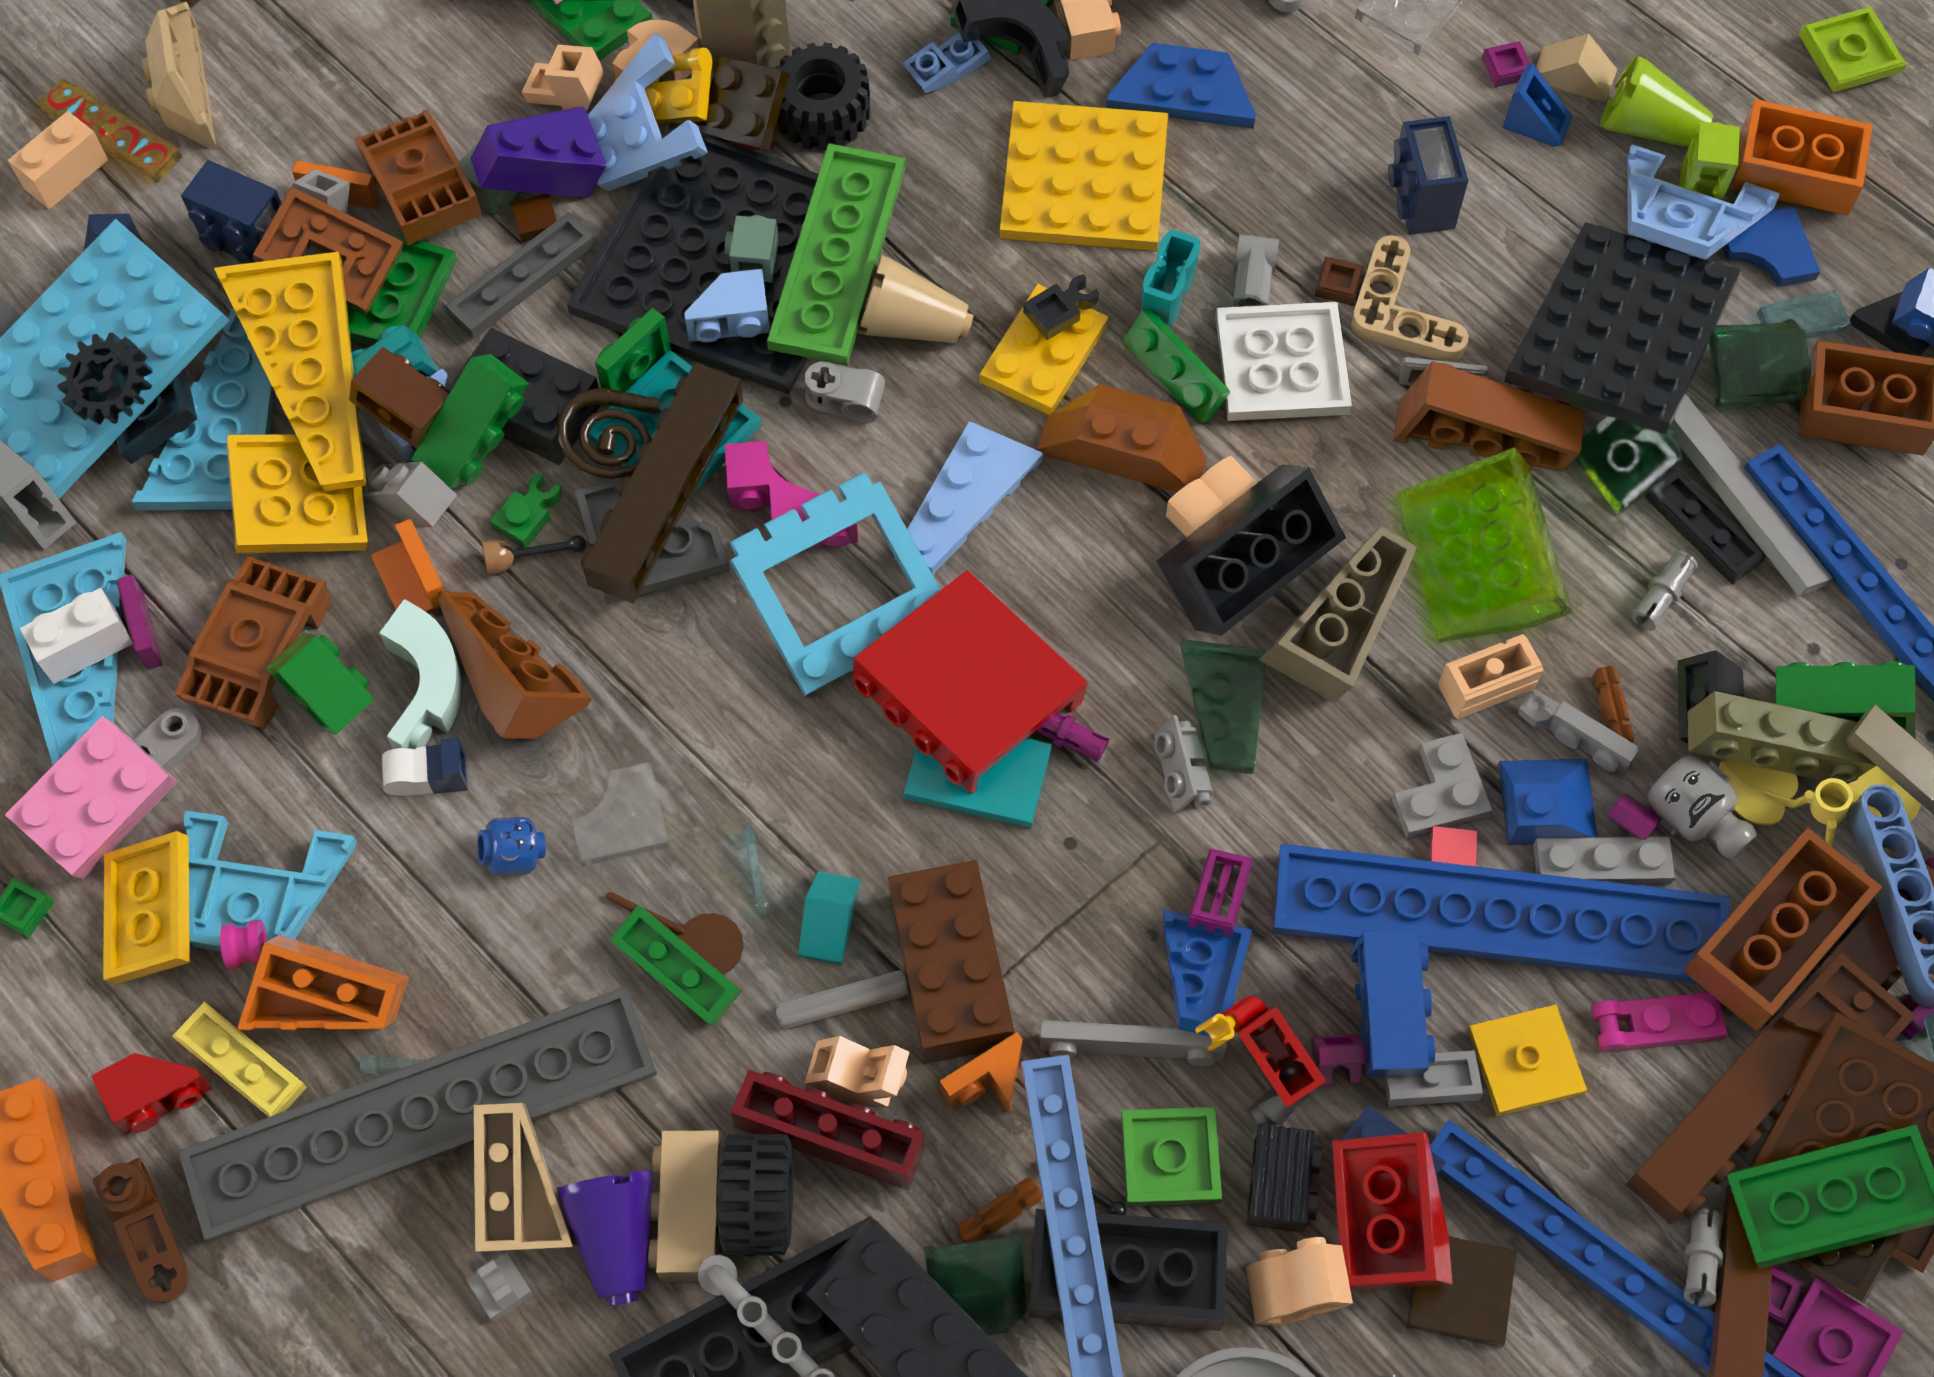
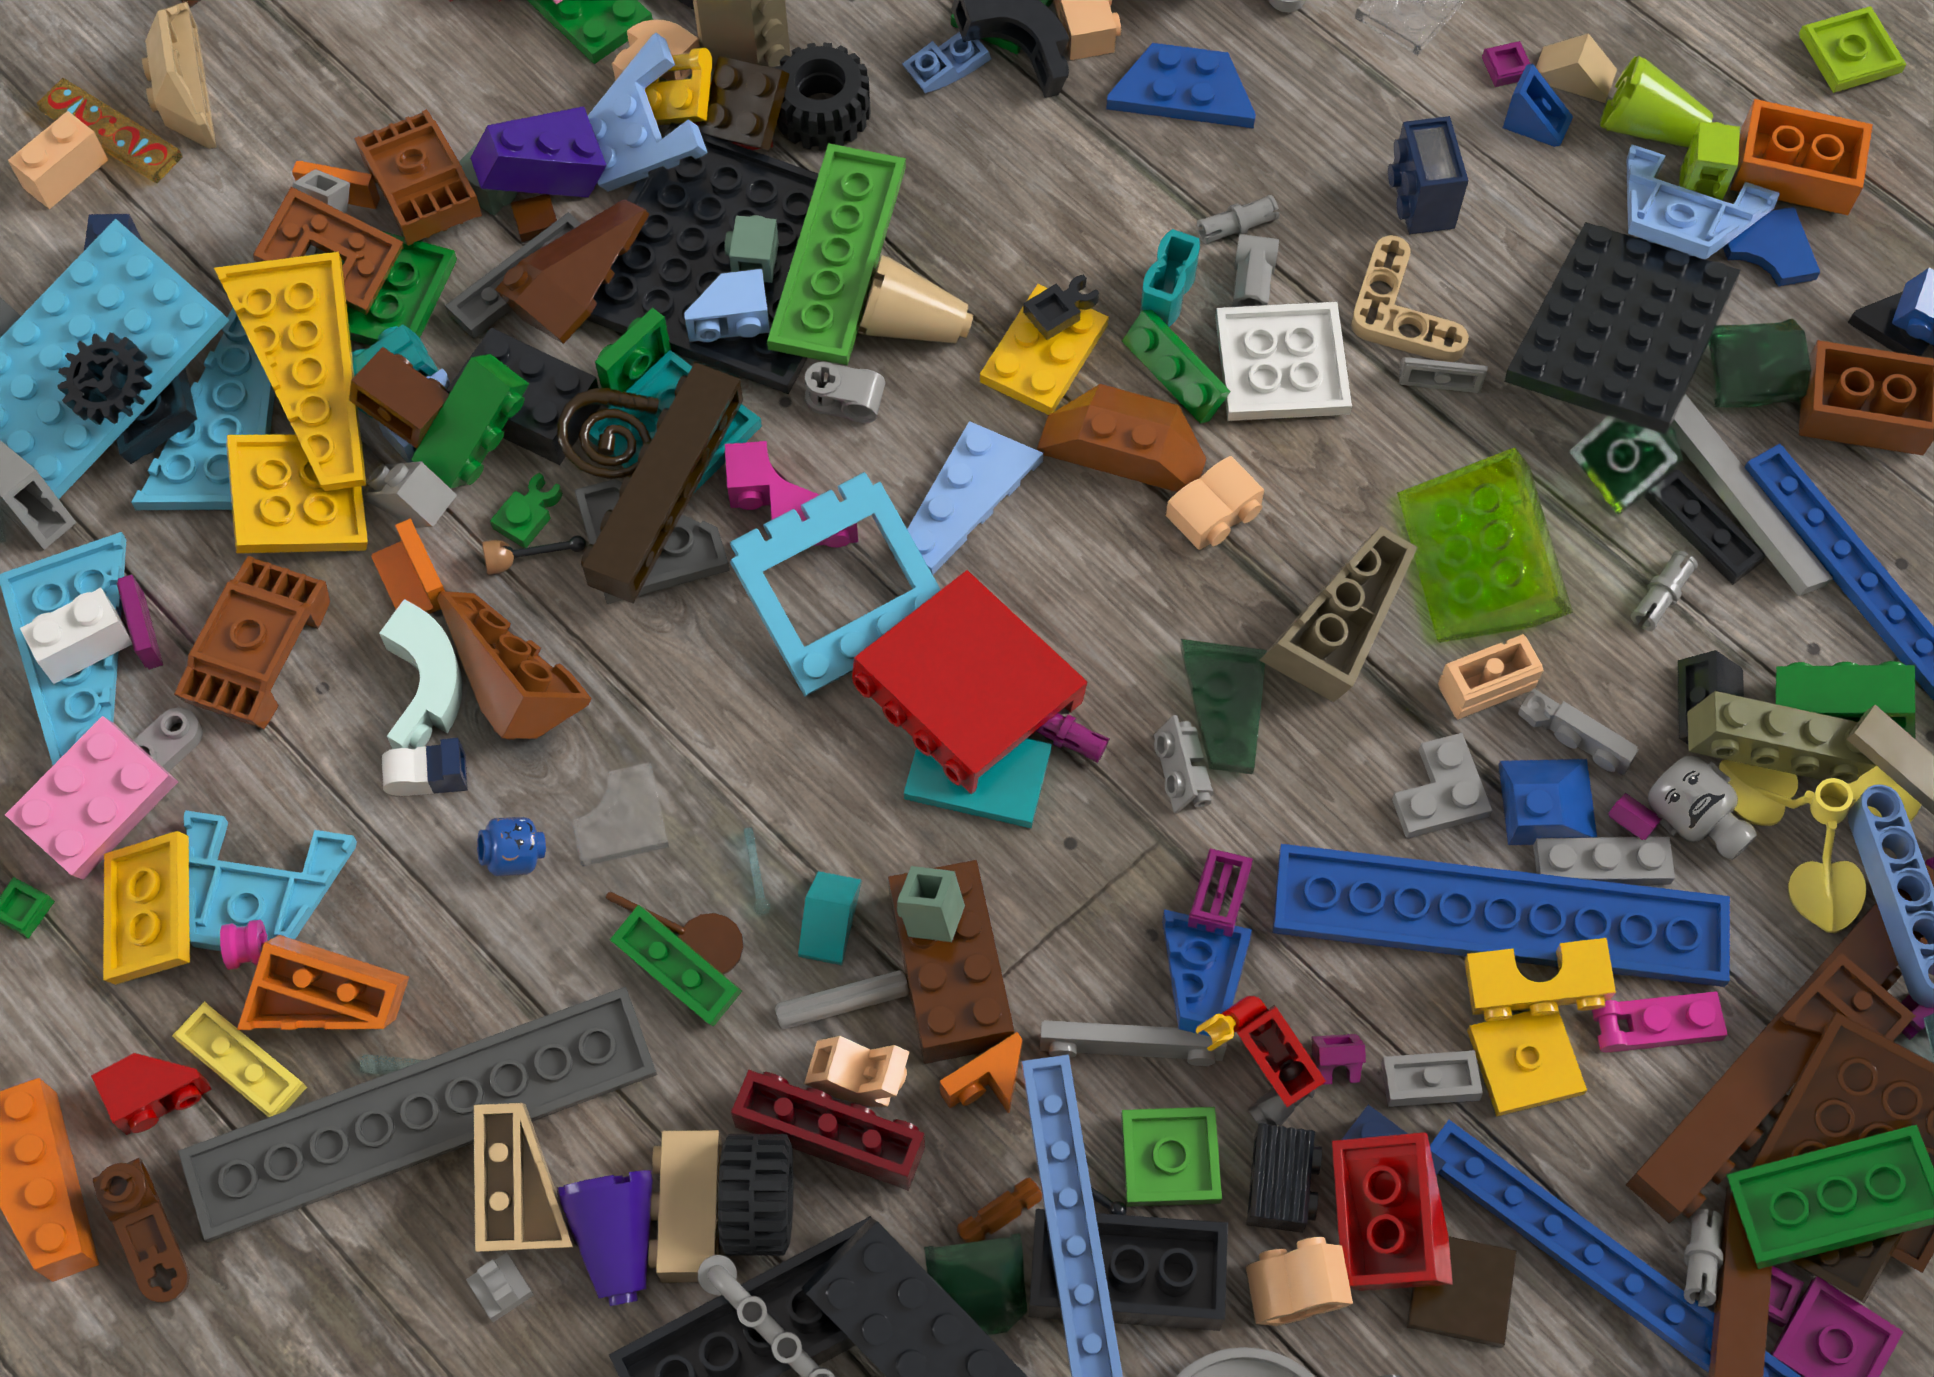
dark blue piece [181,160,282,264] -> none
green brick [266,632,374,735] -> none
light nougat brick [521,45,603,111] -> none
yellow plate [1000,101,1168,251] -> none
black brick [1156,464,1346,636] -> none
reddish brown tile [1315,256,1364,306] -> none
blue wedge [1350,930,1436,1077] -> none
dark orange wedge [1393,361,1586,472] -> none
coral tile [1429,826,1477,866] -> none
dark orange axle [1593,666,1635,742] -> none
dark orange brick [1683,828,1882,1032] -> none
clear light blue tile [1757,289,1851,347] -> none
none -> reddish brown wedge [494,199,650,344]
none -> sand green brick [897,866,965,942]
none -> light grey pin [1197,195,1279,244]
none -> yellow arch [1465,938,1616,1021]

